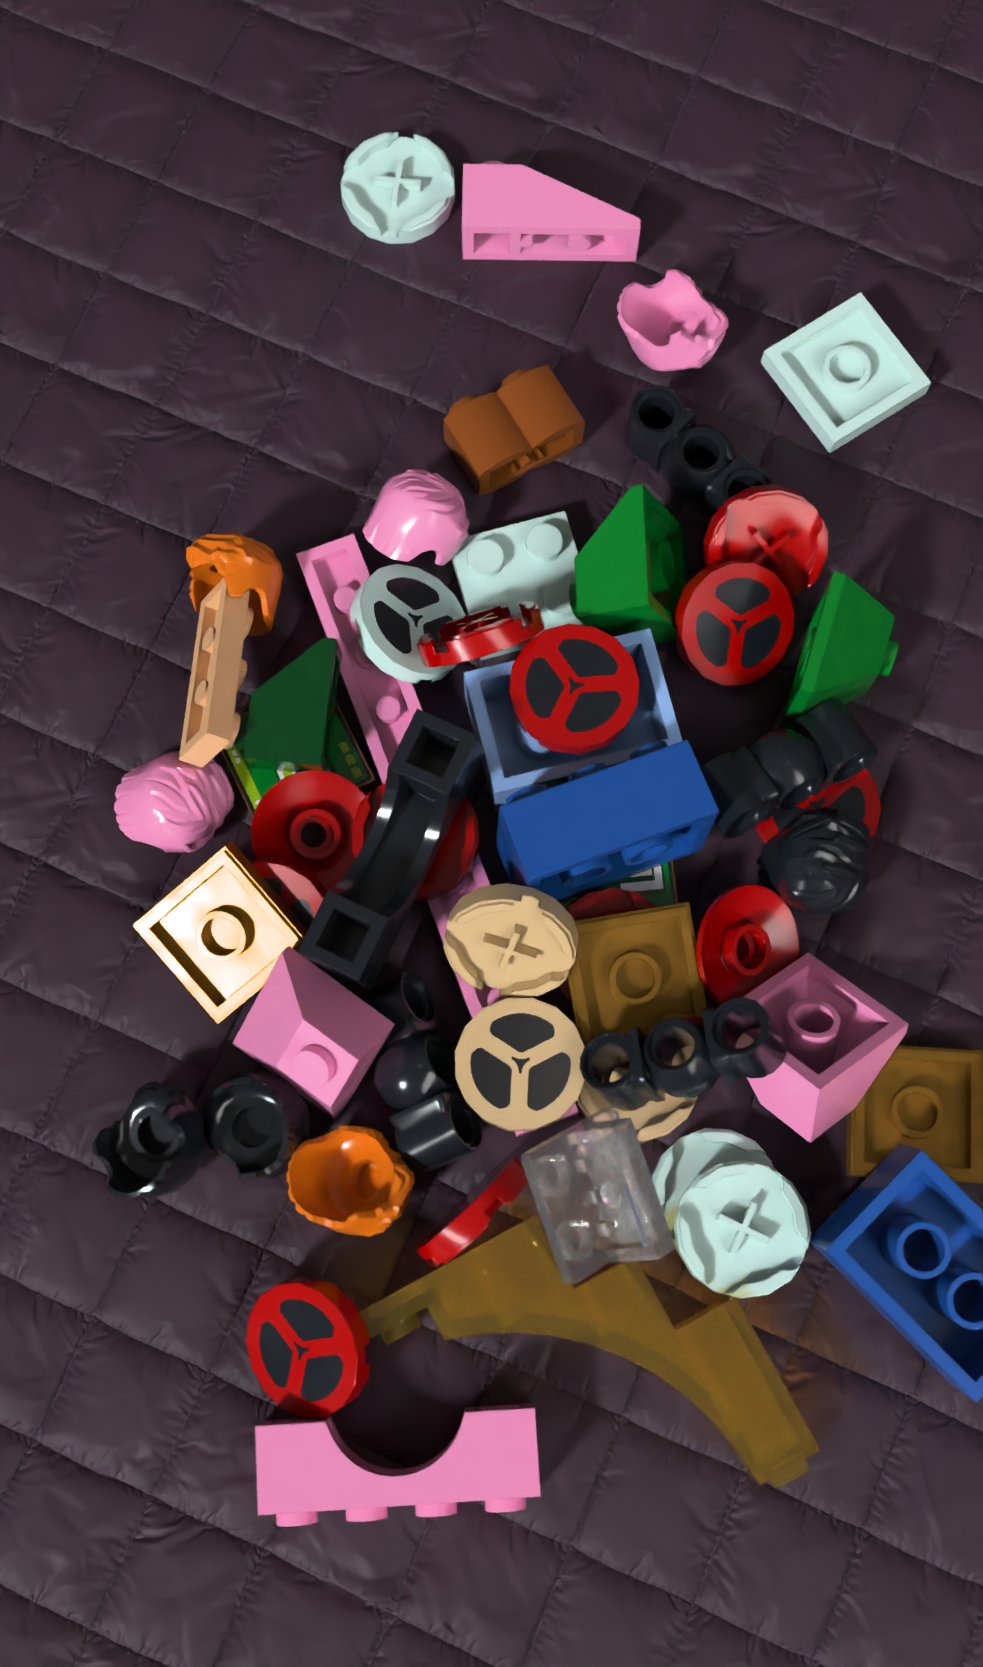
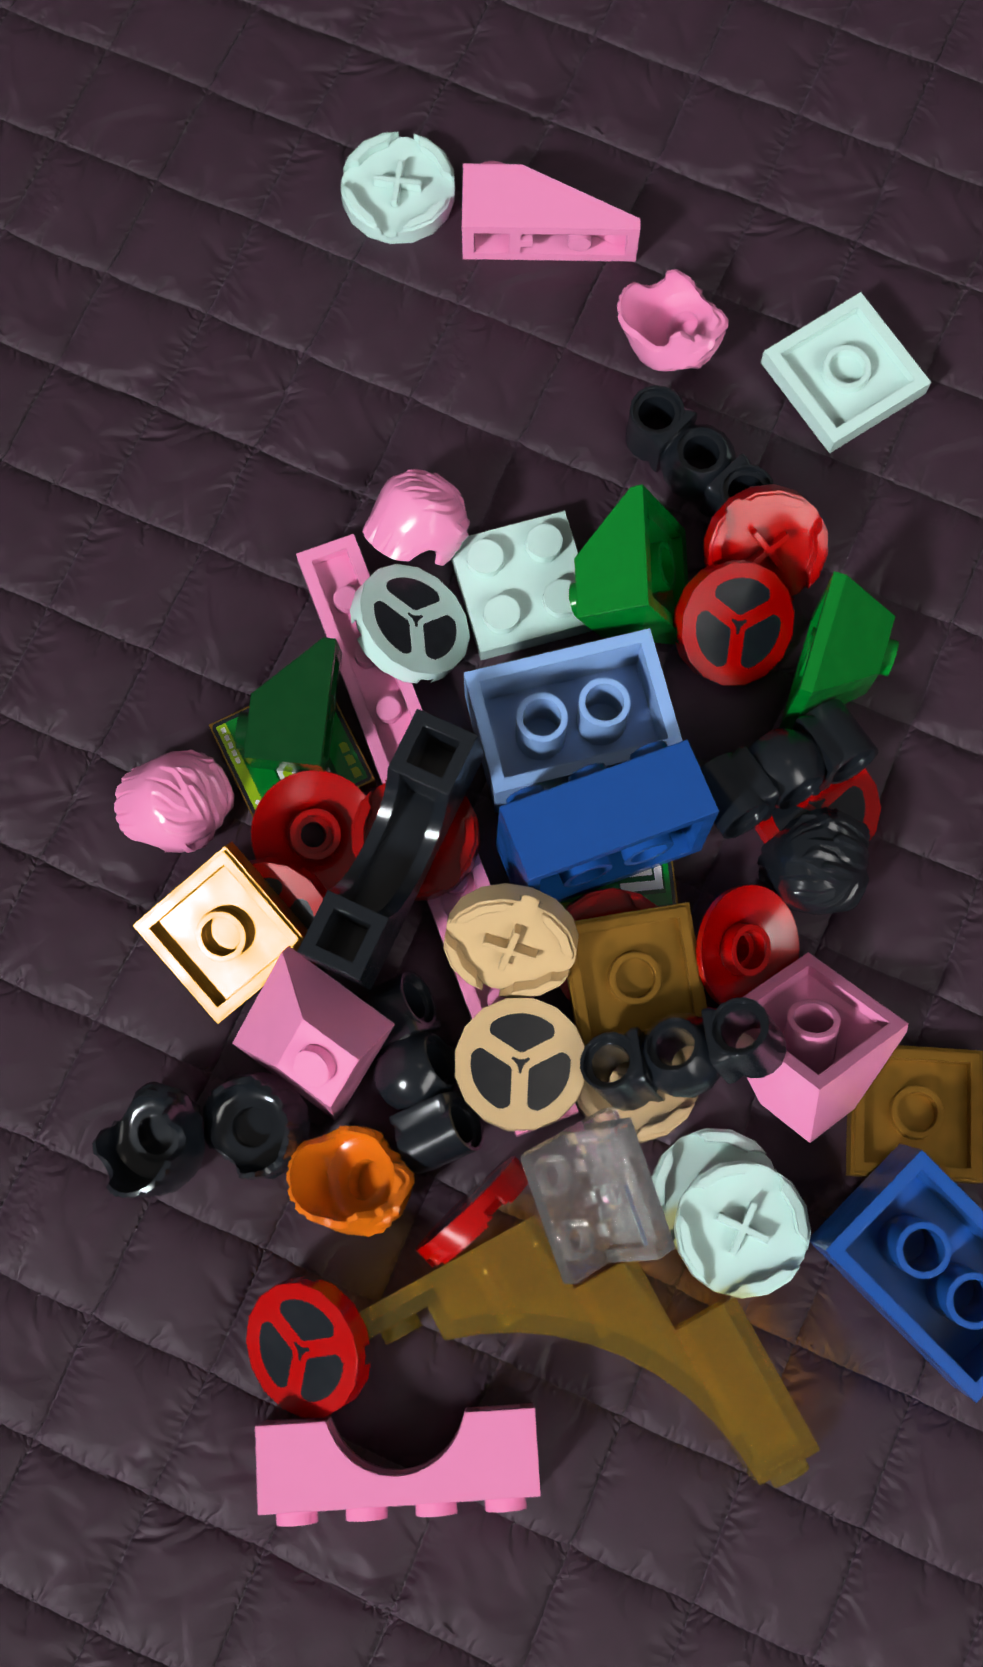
light nougat plate [179,577,254,768] -> none
orange hair [186,532,283,637] -> none
red tile [417,601,545,667] -> none
dark orange brick [443,365,585,496] -> none
red tile [509,624,640,755] -> none

